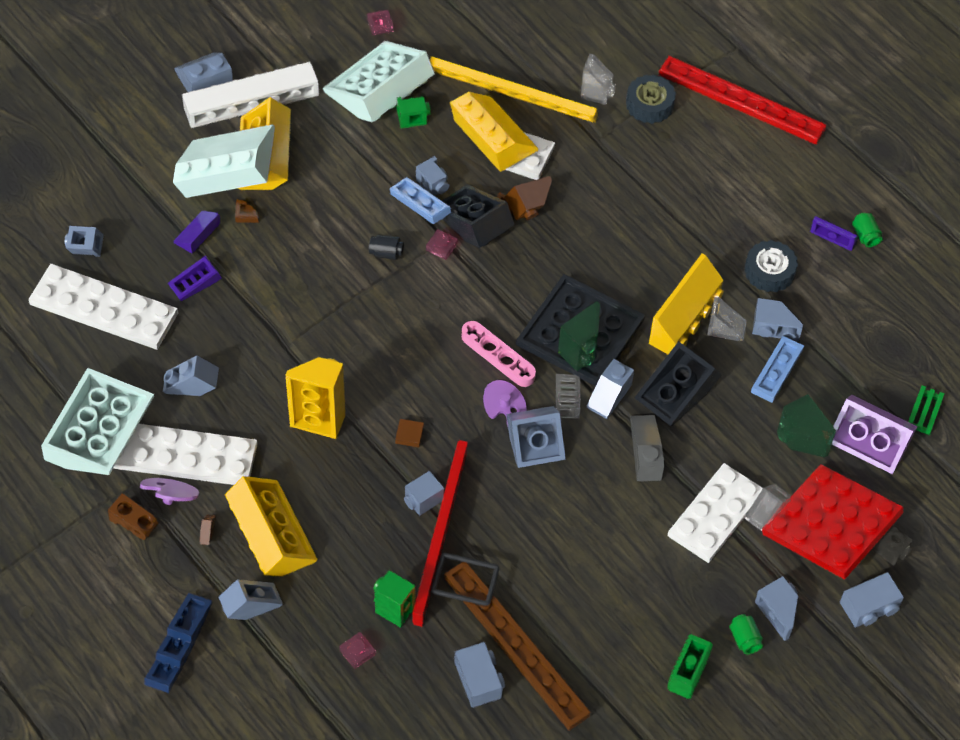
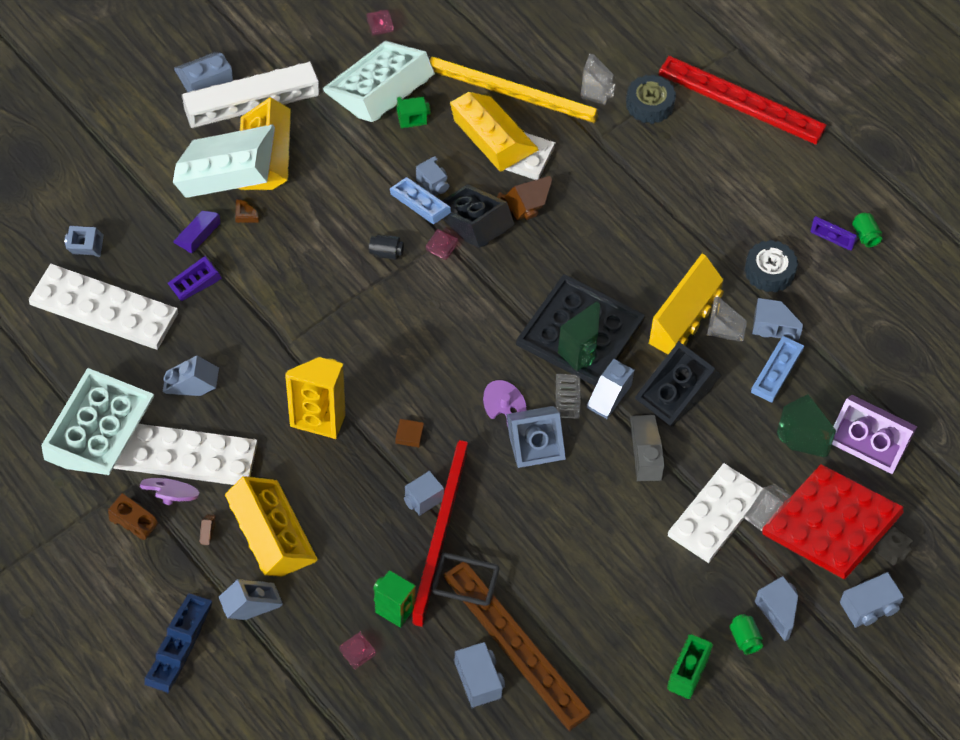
bright pink beam [462,321,536,387] -> none
green tile [908,385,945,435] -> none

